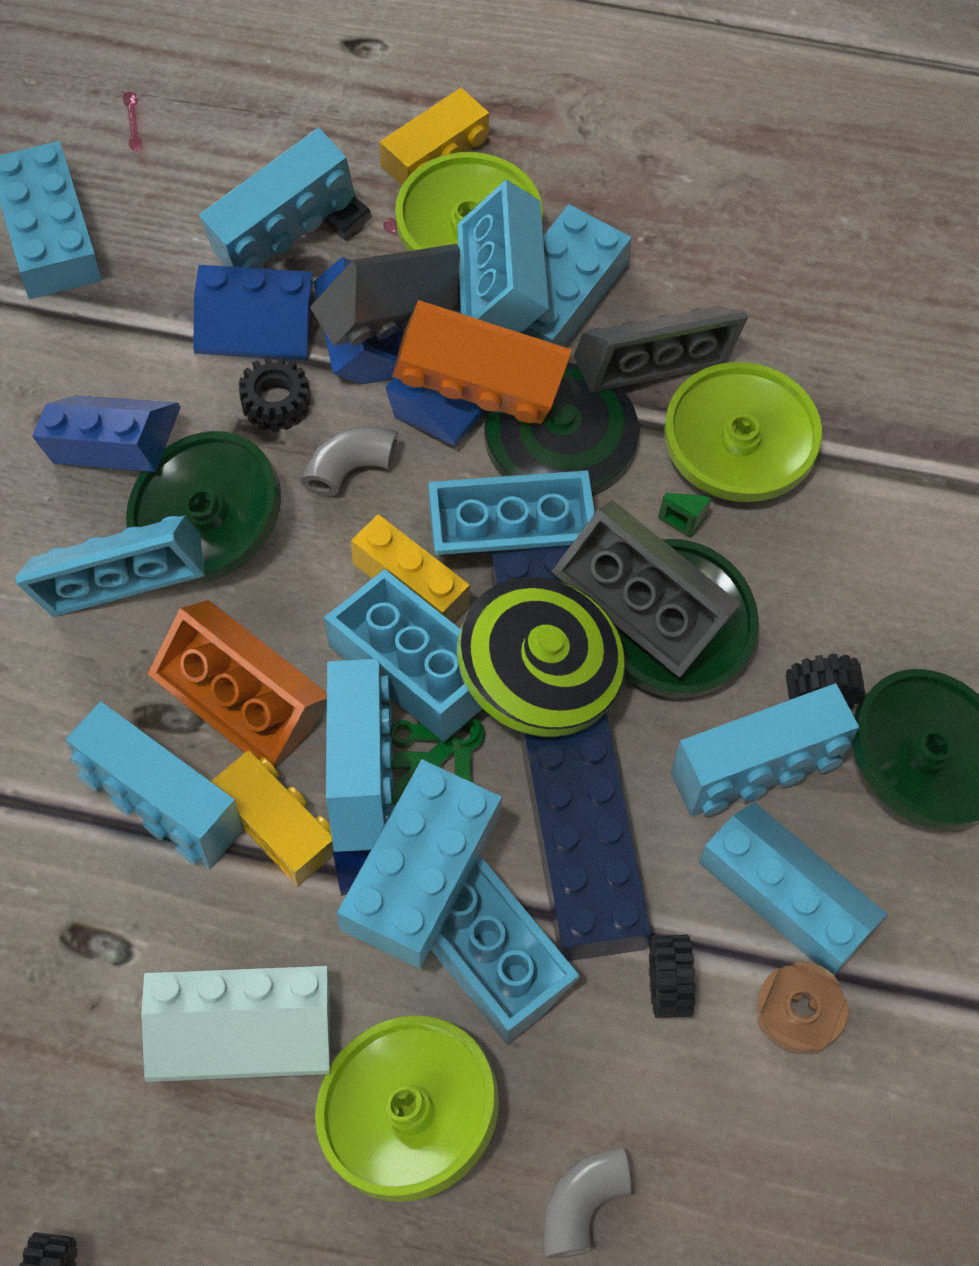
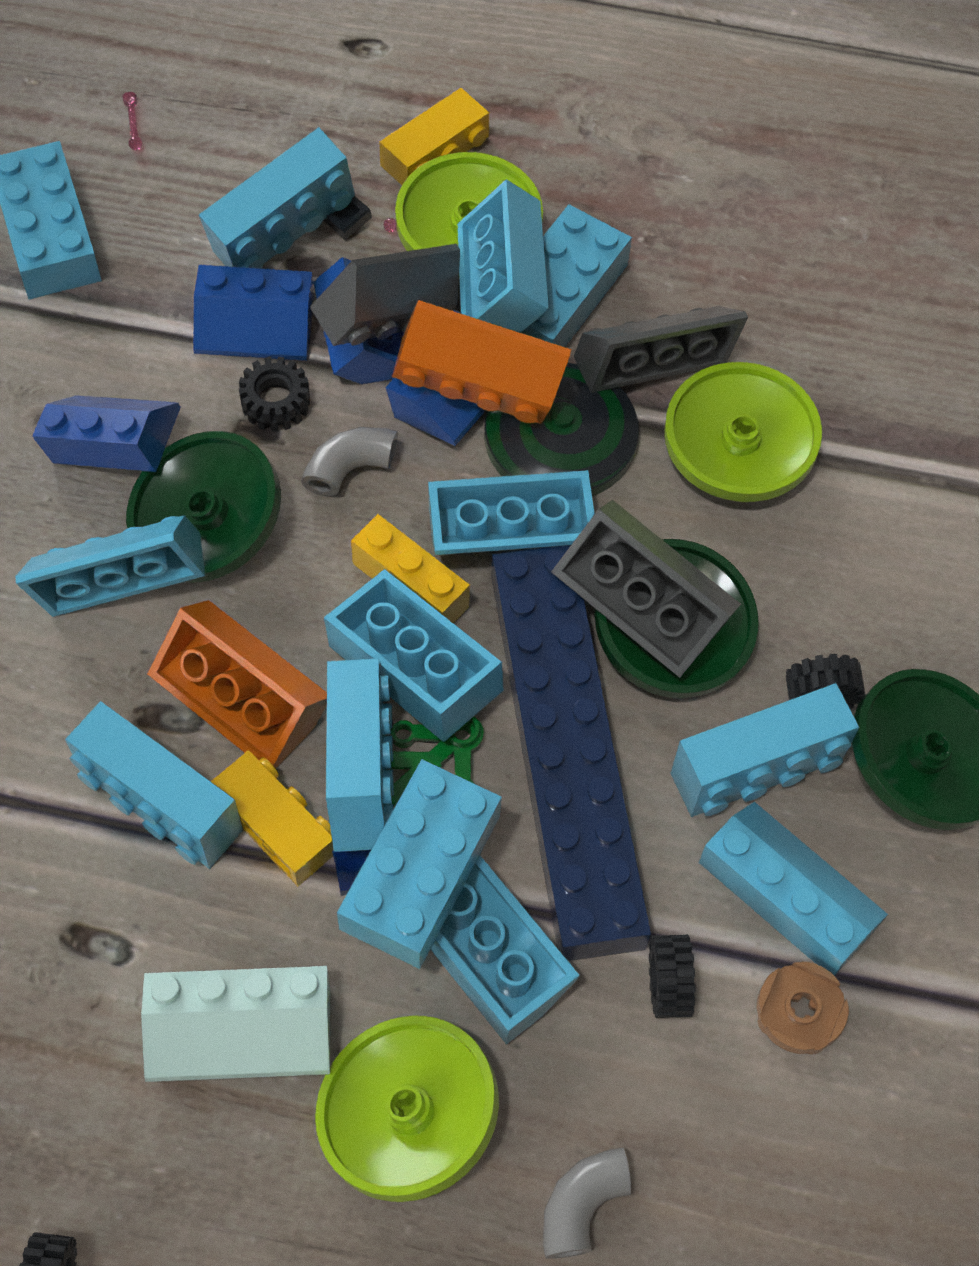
dish [457,577,626,737] -> none
green slope [658,493,711,537] -> none

